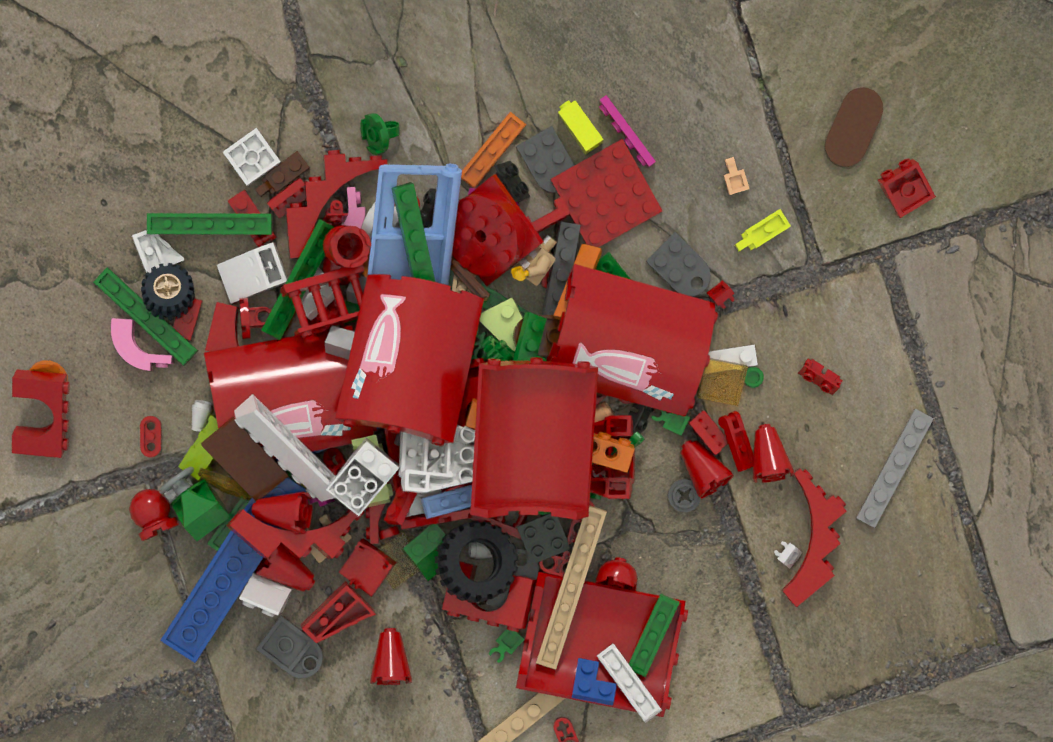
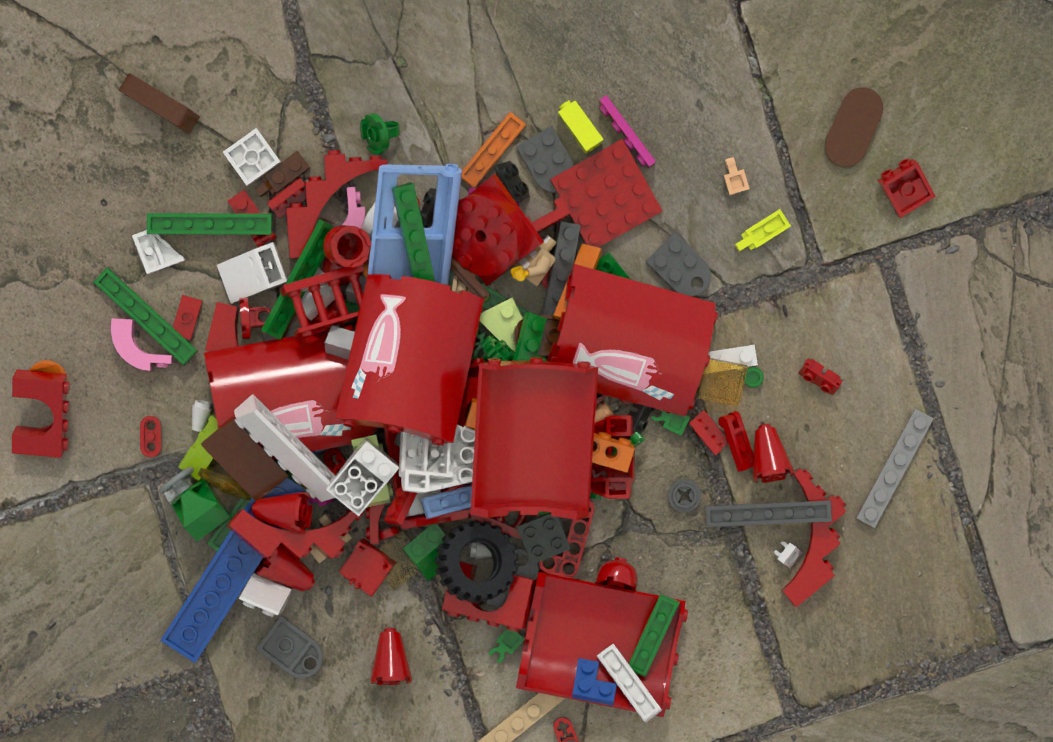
red tile [129,489,179,541] -> none
black wheel [141,263,195,320] -> none
red wedge [301,581,376,643] -> none
red hinge [322,200,348,227] -> none
tan plate [536,505,607,669] -> none
red cone [680,440,734,499] -> none
red tile [707,280,735,309] -> none
none -> reddish brown beam [118,73,200,134]
none -> dark grey plate [706,500,832,527]

